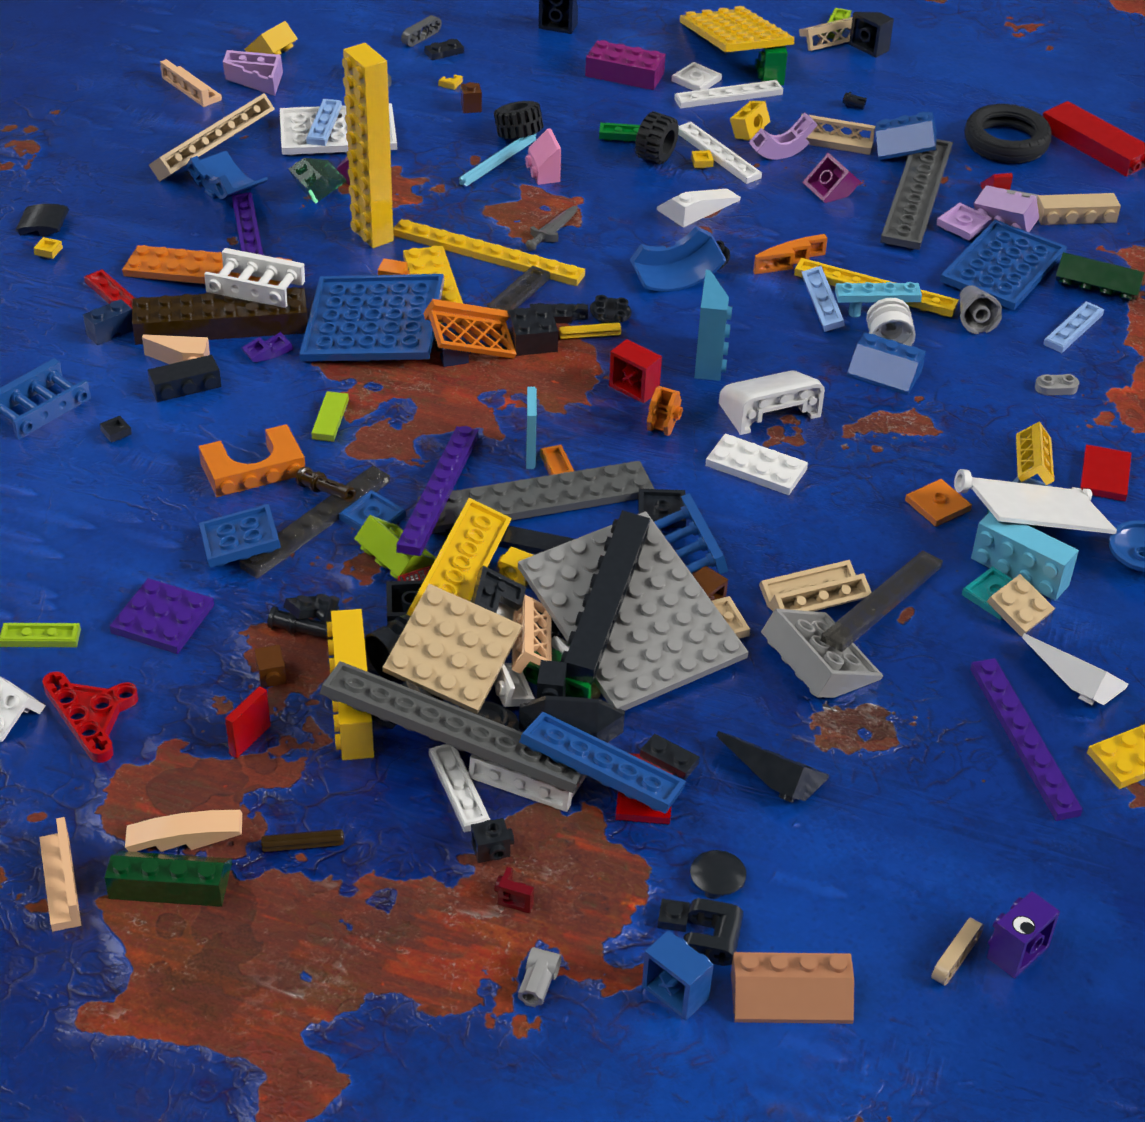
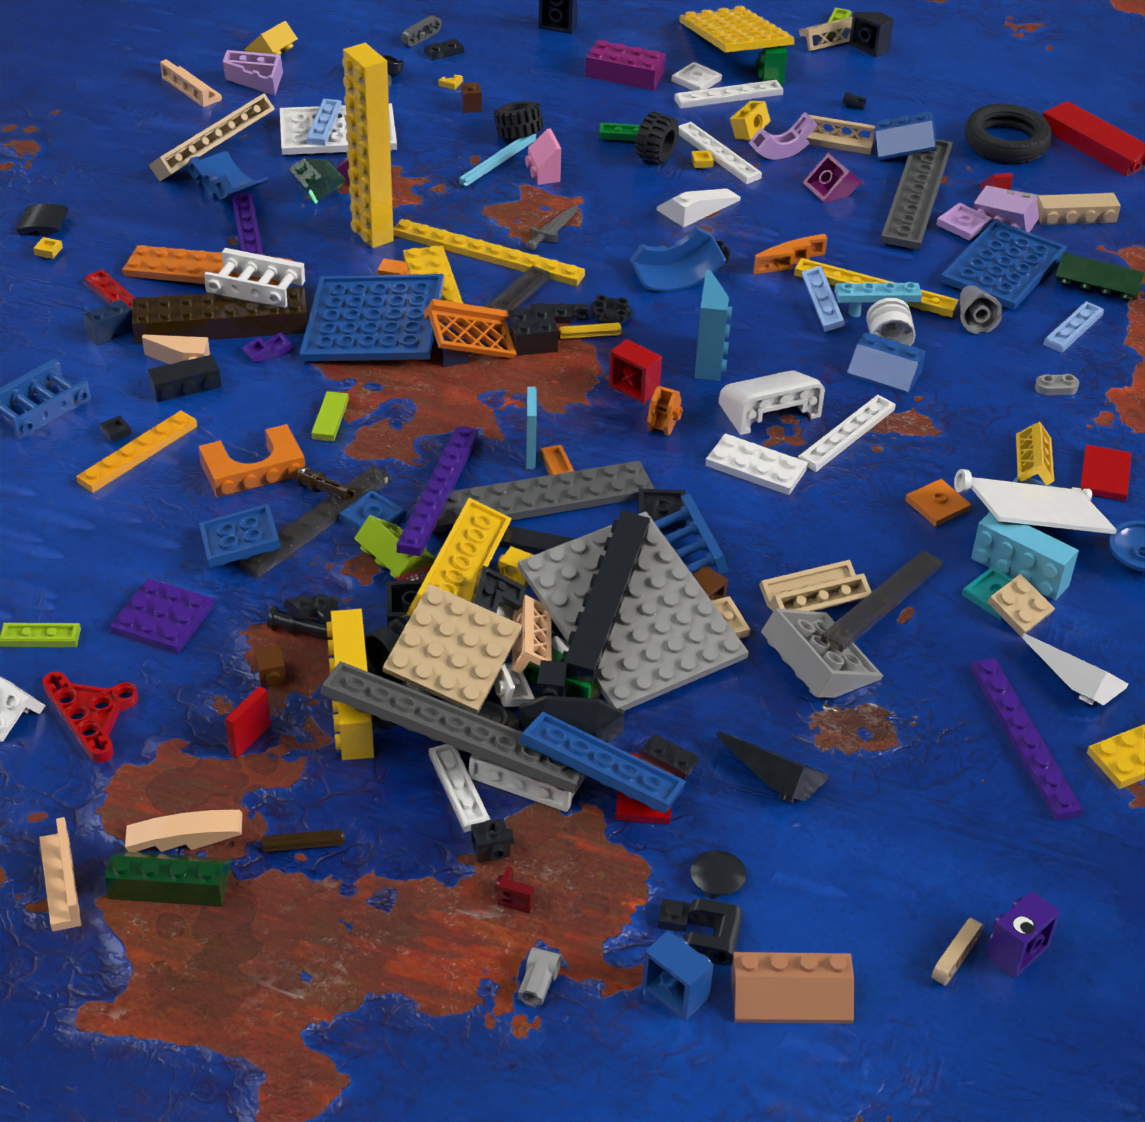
none -> light orange plate [76,410,197,493]
none -> black hair [382,55,405,77]
none -> white tile [798,395,896,472]

